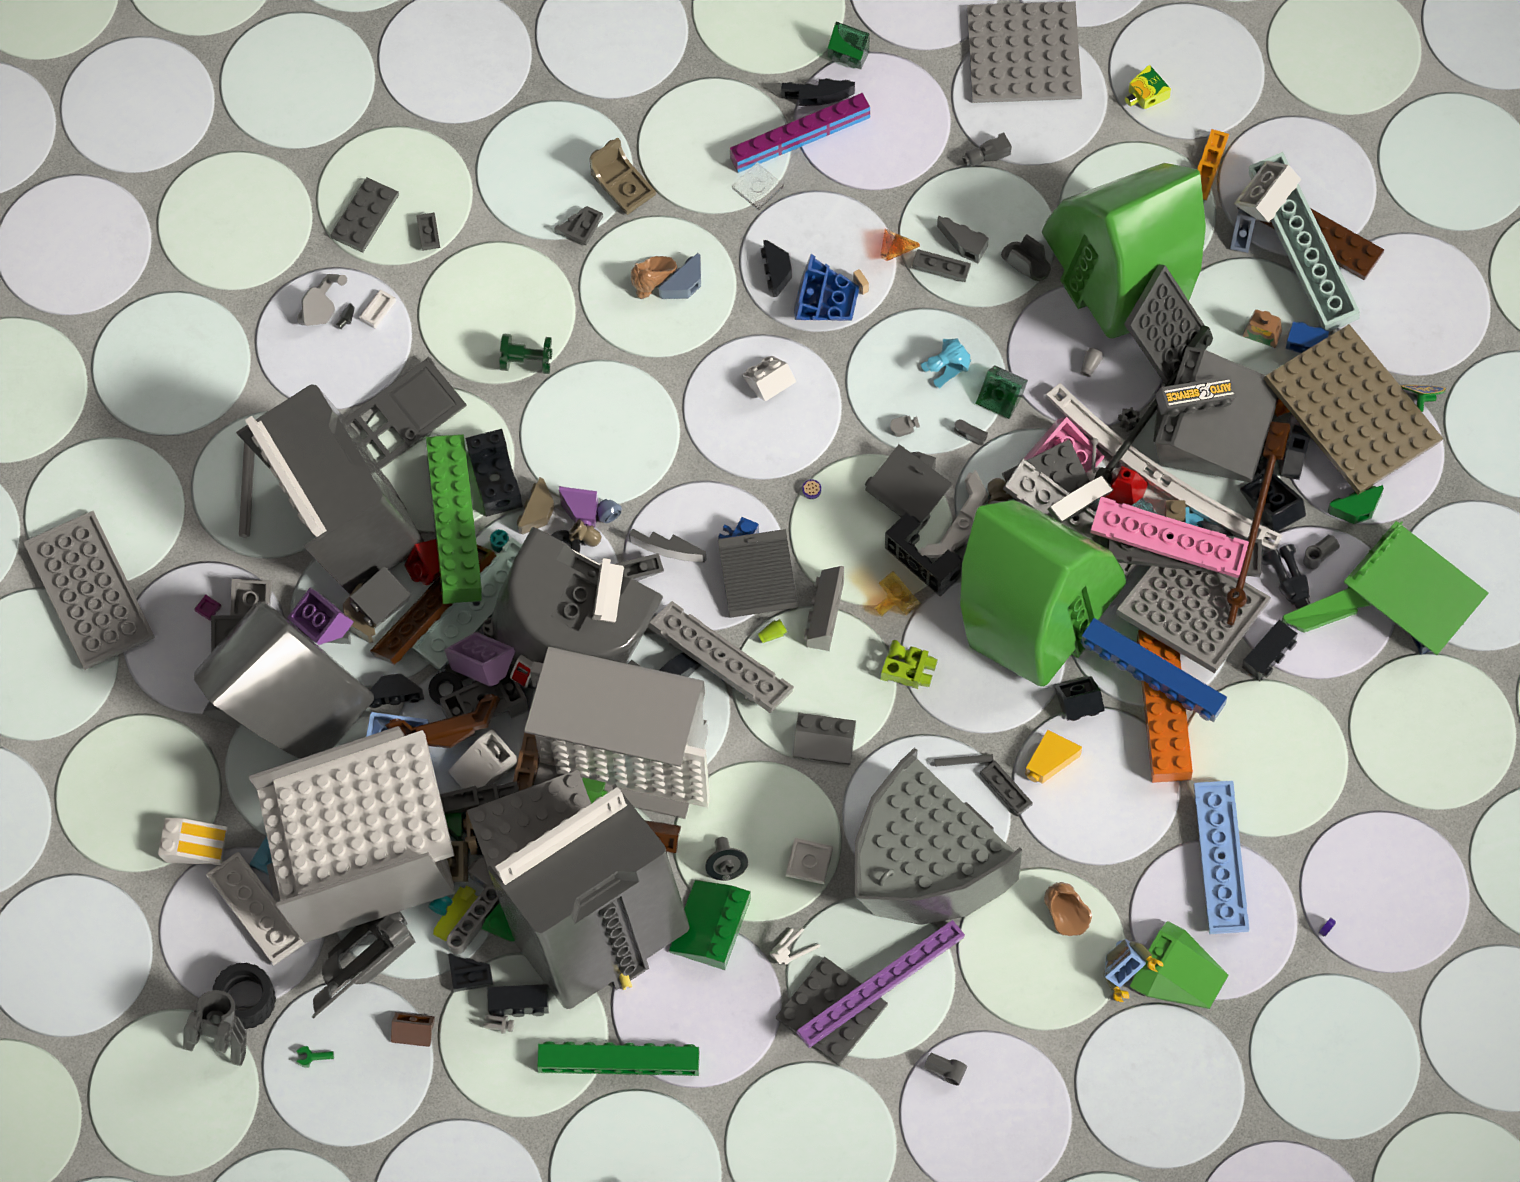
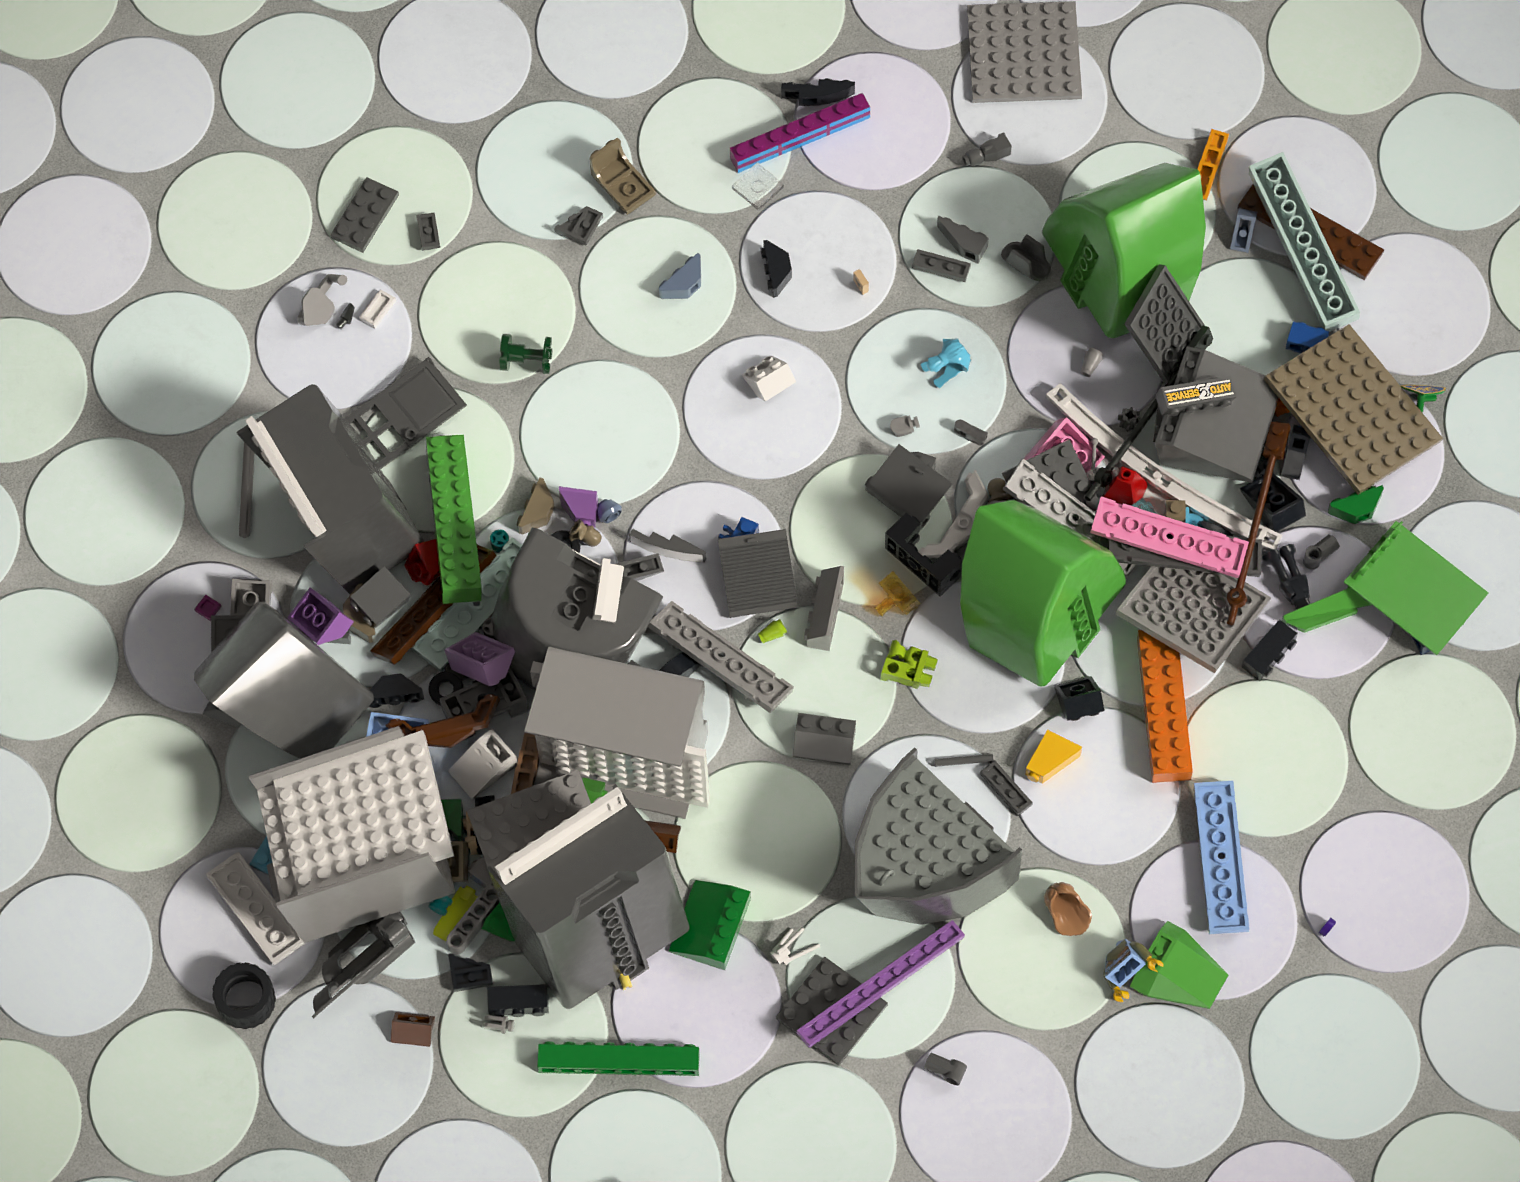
light grey plate [23,511,155,670] -> none
white slope [158,818,228,865] -> none
dark grey piece [183,990,247,1066] -> none
green bar [296,1046,334,1068] -> none
dark grey slope [440,781,519,814] -> none
black plate [465,429,523,517] -> none
slope [510,655,533,688] -> none
medium nougat hair [631,256,677,299] -> none
piece [705,837,748,881] -> none
white plate [786,838,833,885] -> none
blue wedge [794,254,860,321] -> none
tile [802,479,821,499] -> none
clear green slope [828,21,870,69] -> none
clear orange slope [881,228,920,261] -> none
clear green slope [975,365,1028,419] -> none
white slope [1047,475,1113,523] -> none
blue brick [1081,618,1227,723] -> none
torso [1125,65,1171,109] -> none
white slope [1234,161,1301,222] -> none
medium nougat torso [1242,310,1282,348] -> none

